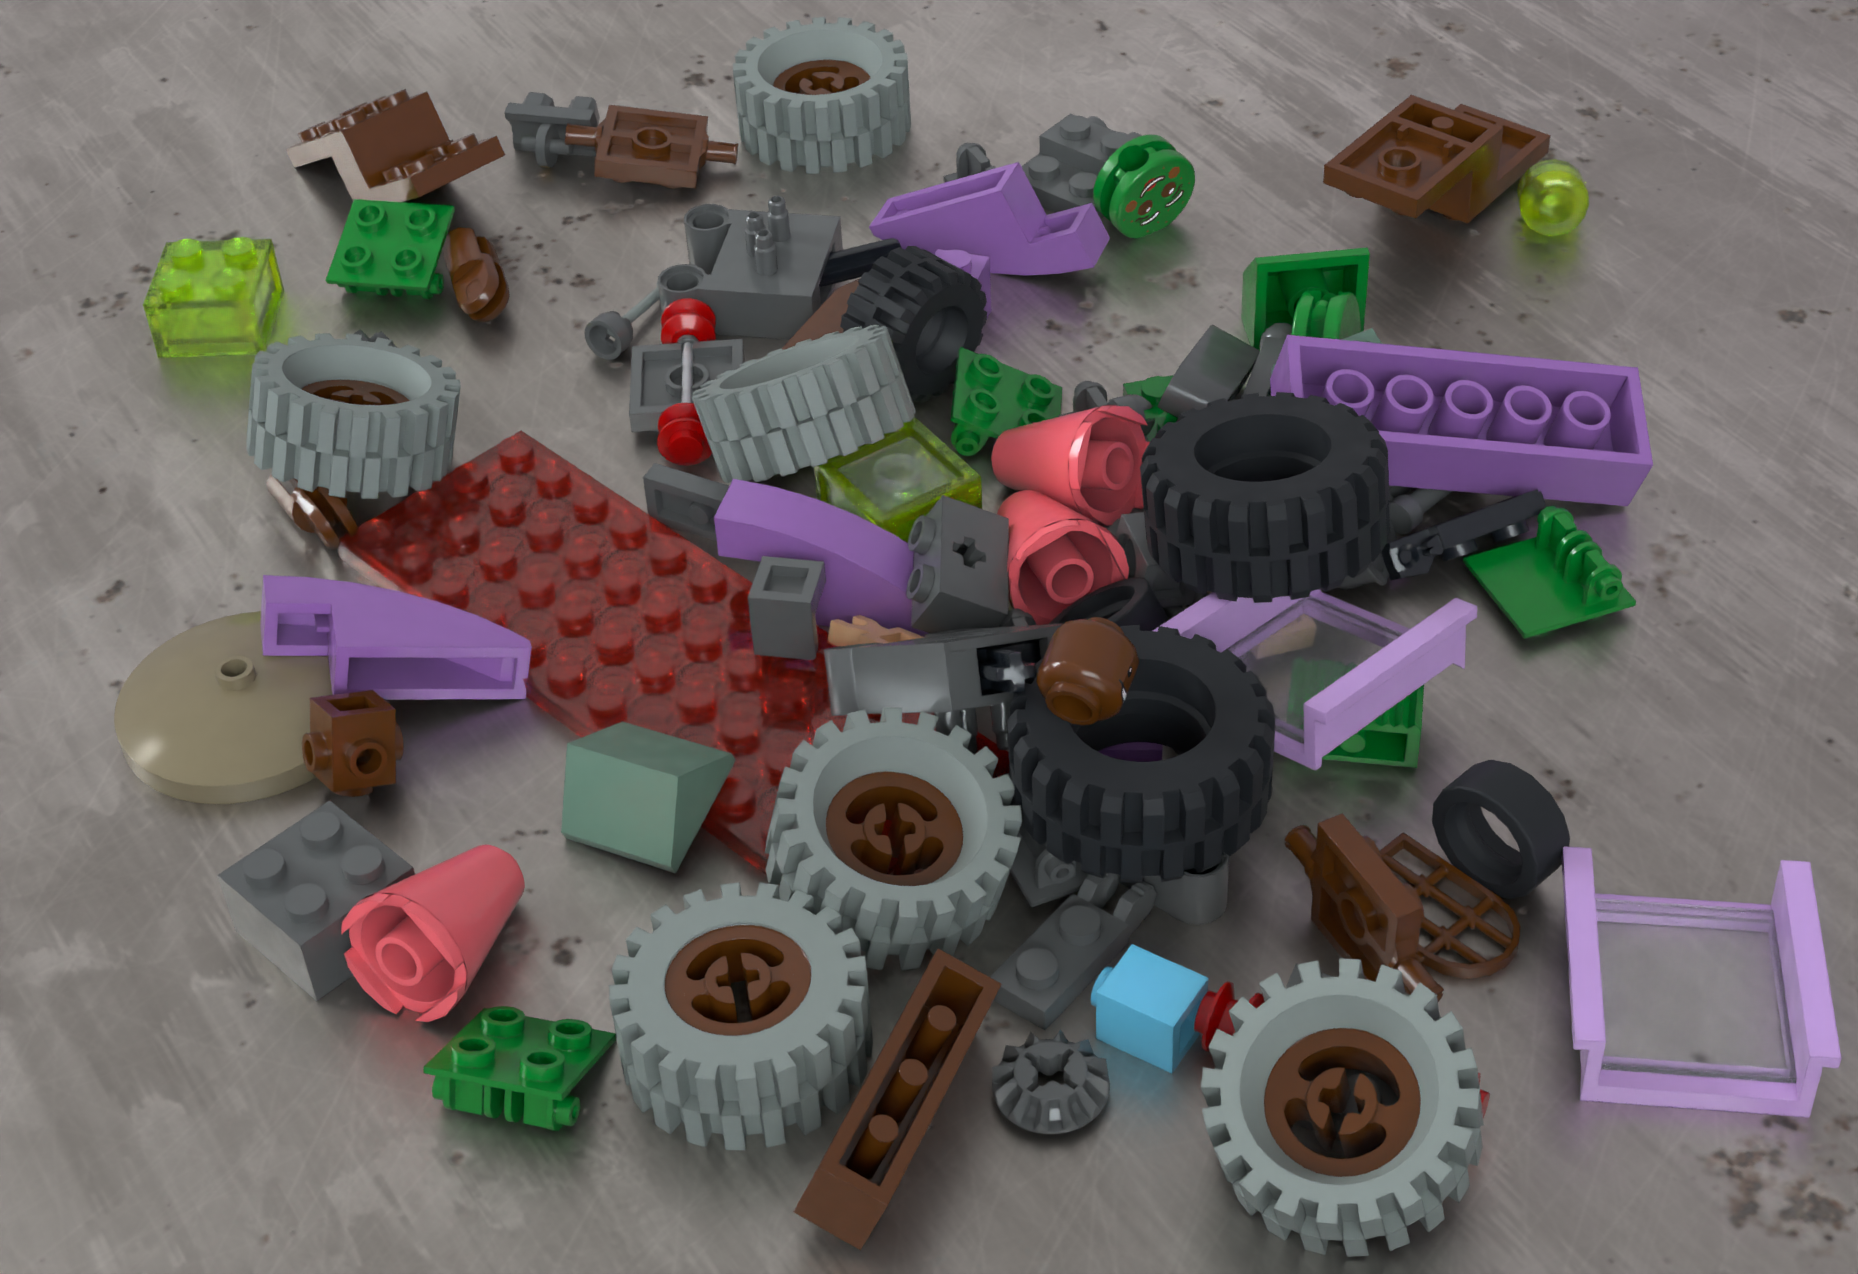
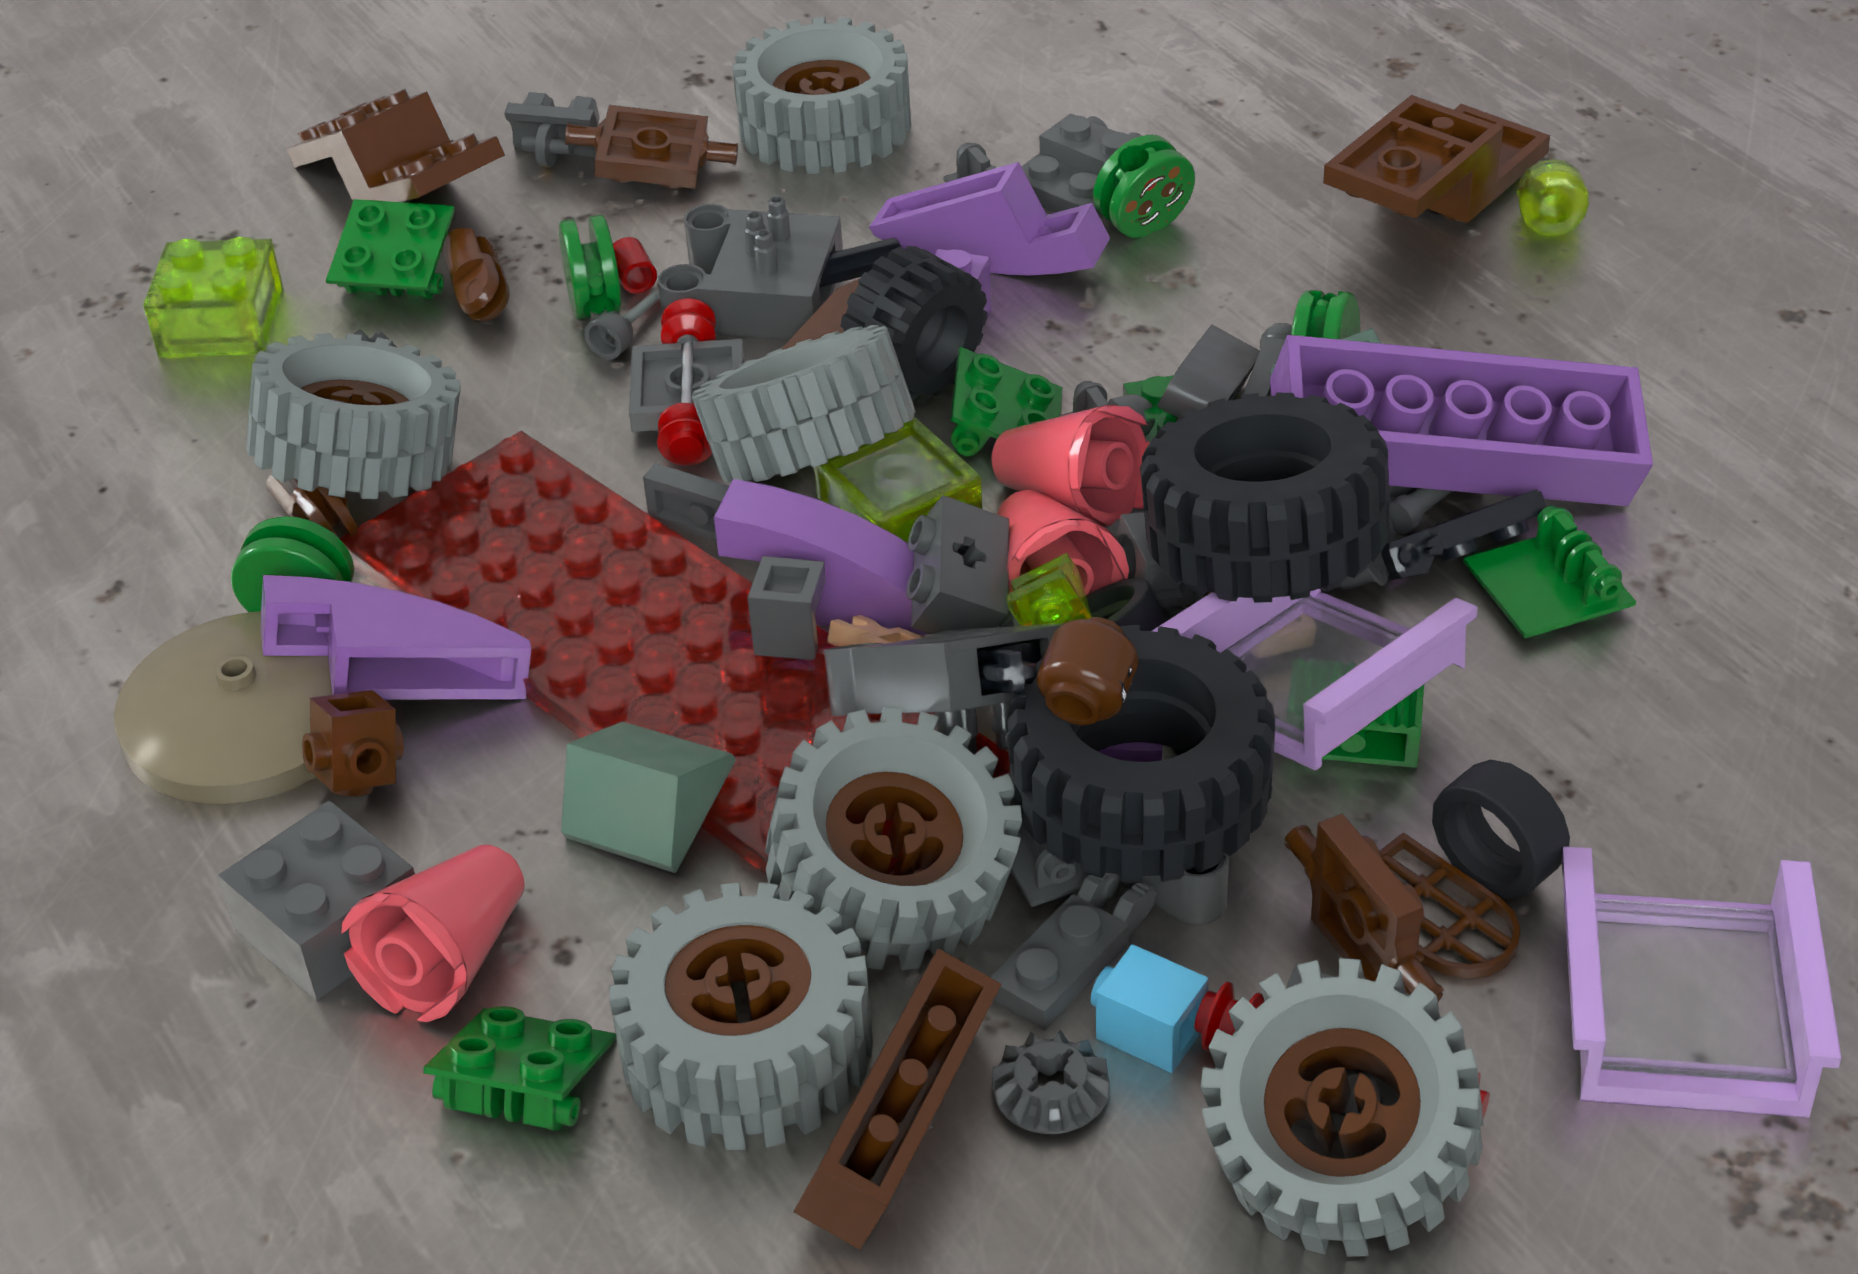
green slope [1241,247,1370,350] -> none
none -> green head [230,516,354,612]
none -> green head [559,215,621,320]
none -> red hinge [613,237,657,294]
none -> clear neon green bracket [1006,553,1092,626]

